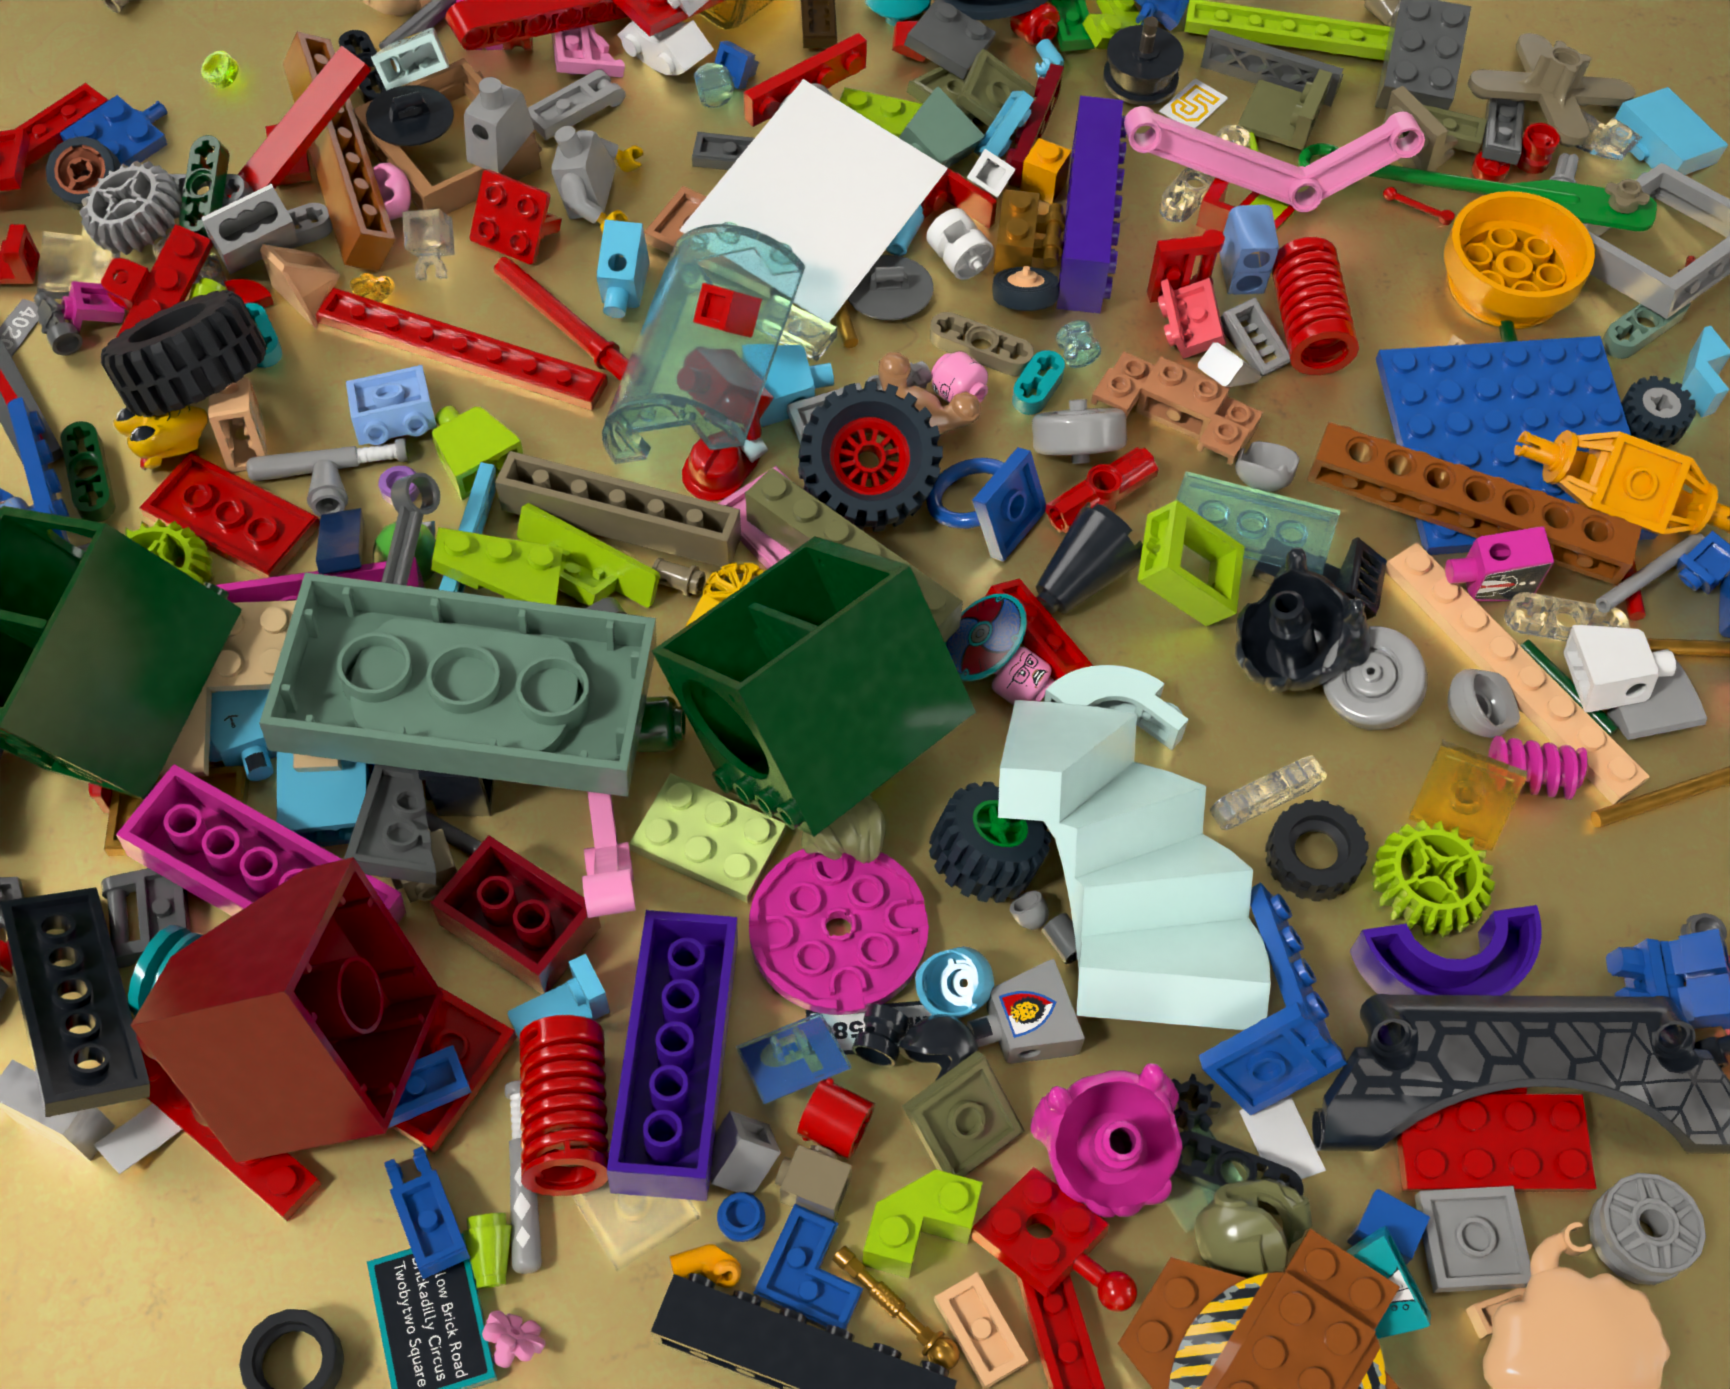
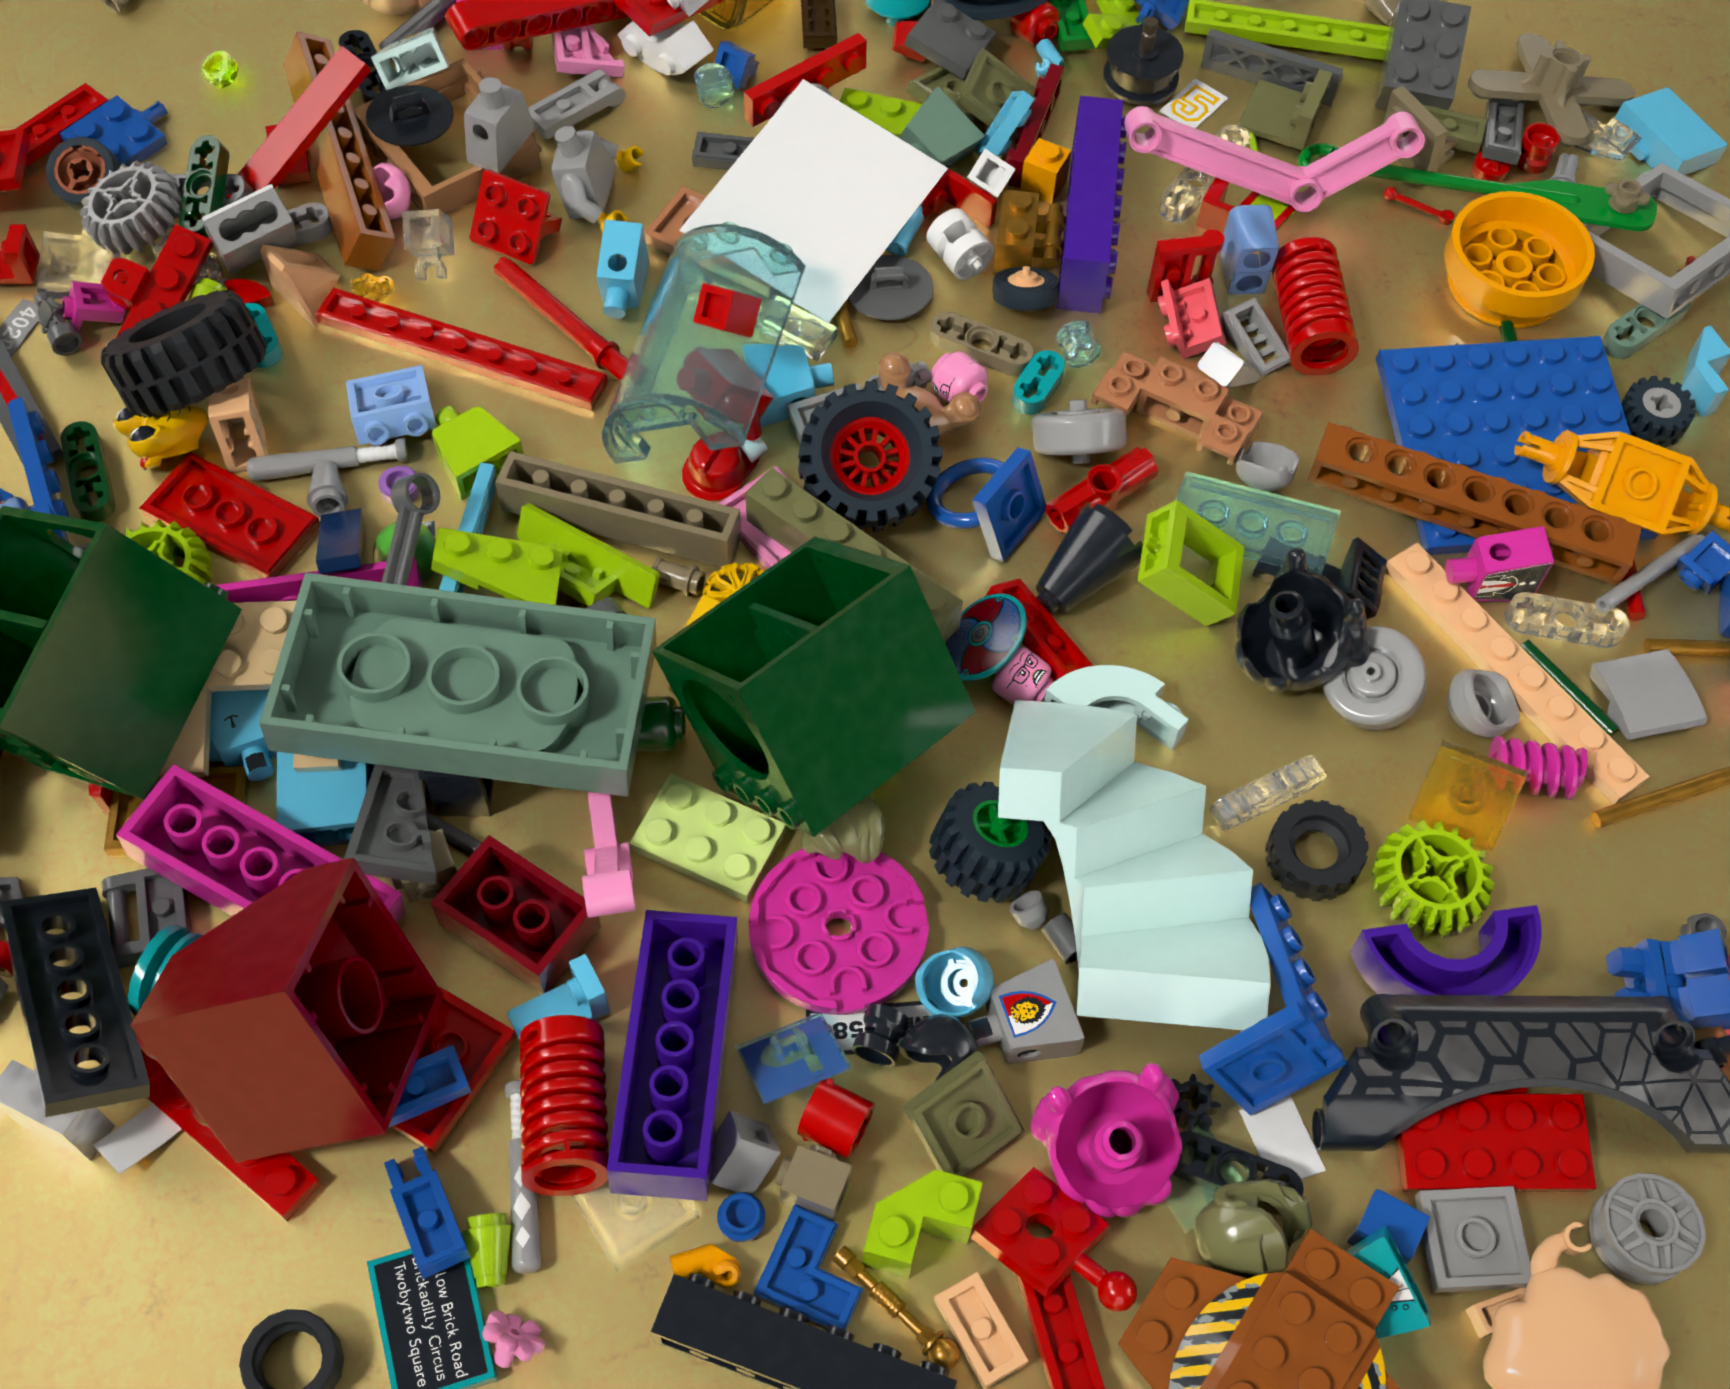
white torso [1563,625,1676,712] -> none

